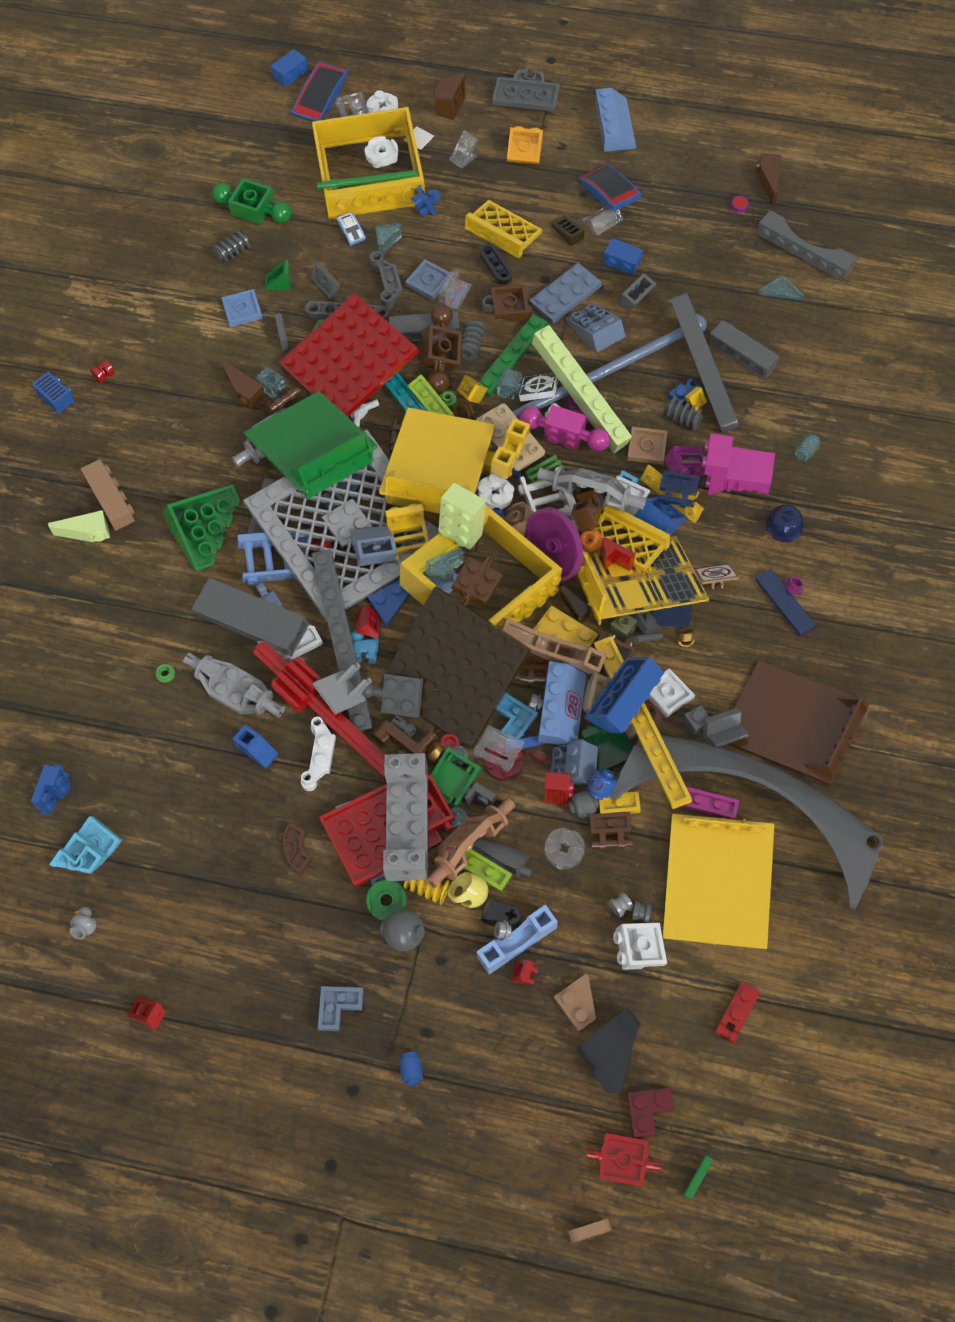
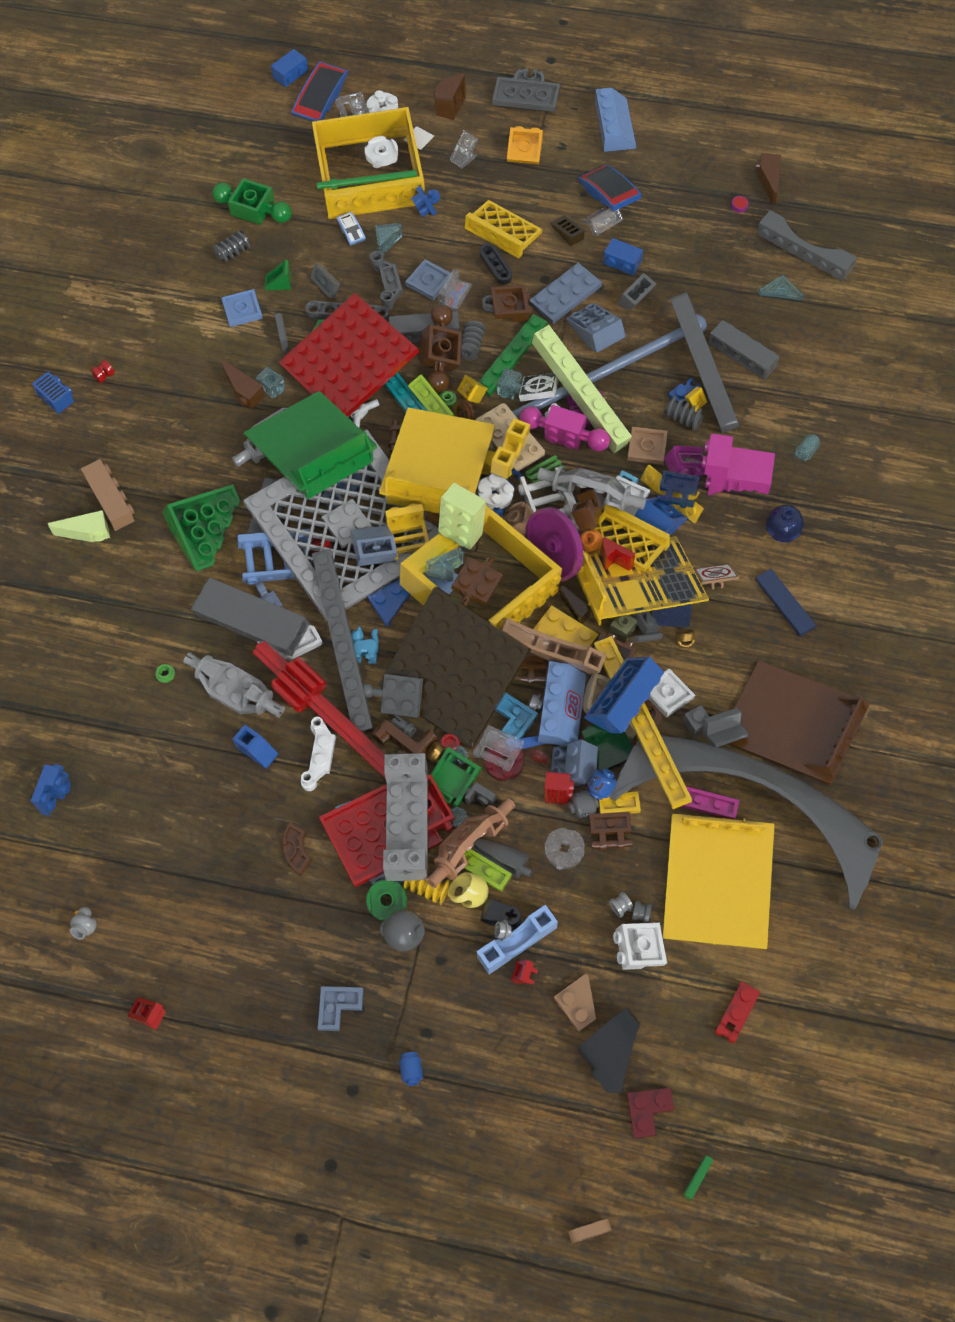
medium azure slope [50,816,123,873] -> none
reddish brown plate [261,387,301,414] -> none
light grey plate [313,663,372,714] -> none
red slope [356,605,379,638] -> none
red plate [586,1133,662,1187] -> none
magenta plate [784,576,804,595] -> none

